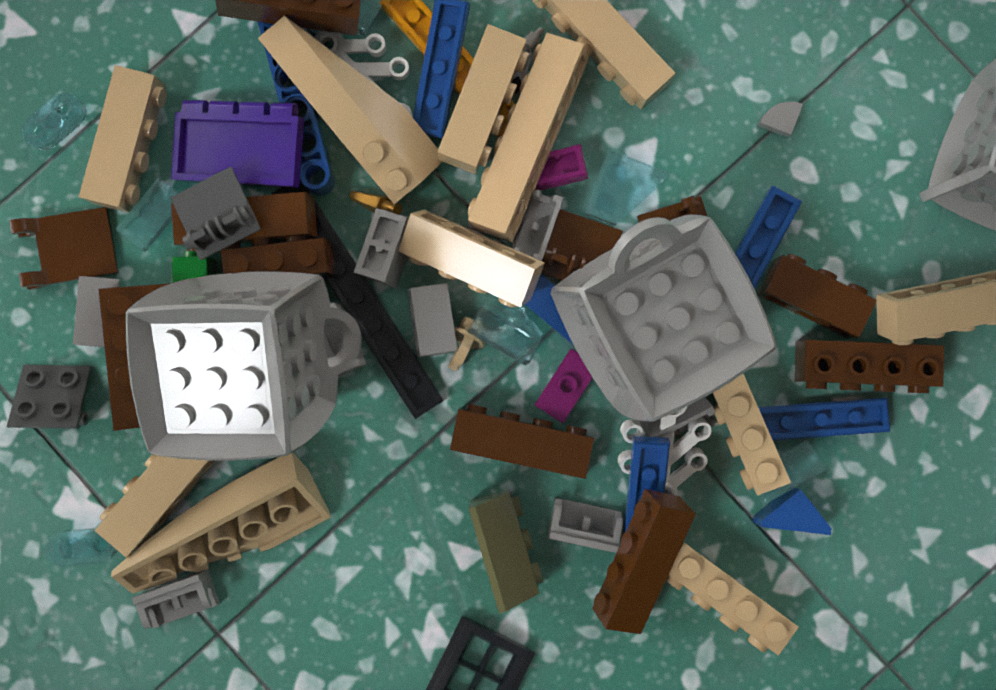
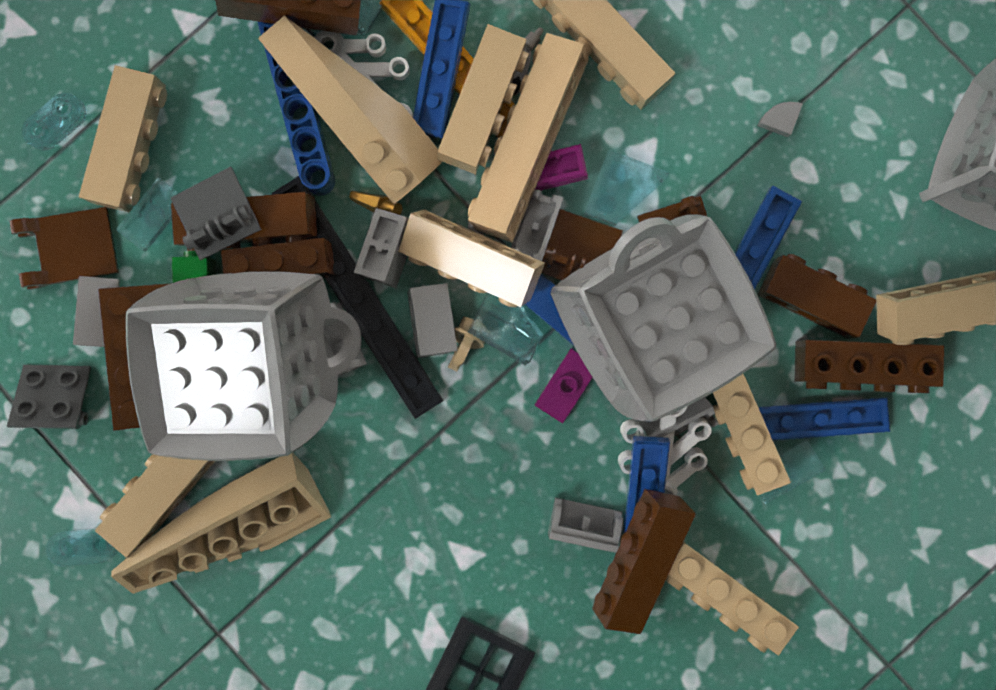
light grey hinge [132,569,220,629] -> none
dark purple hinge [171,100,304,188] -> none
reddish brown brick [450,404,594,479] -> none
olive slope [468,489,543,613] -> none
blue slope [753,486,832,535] -> none

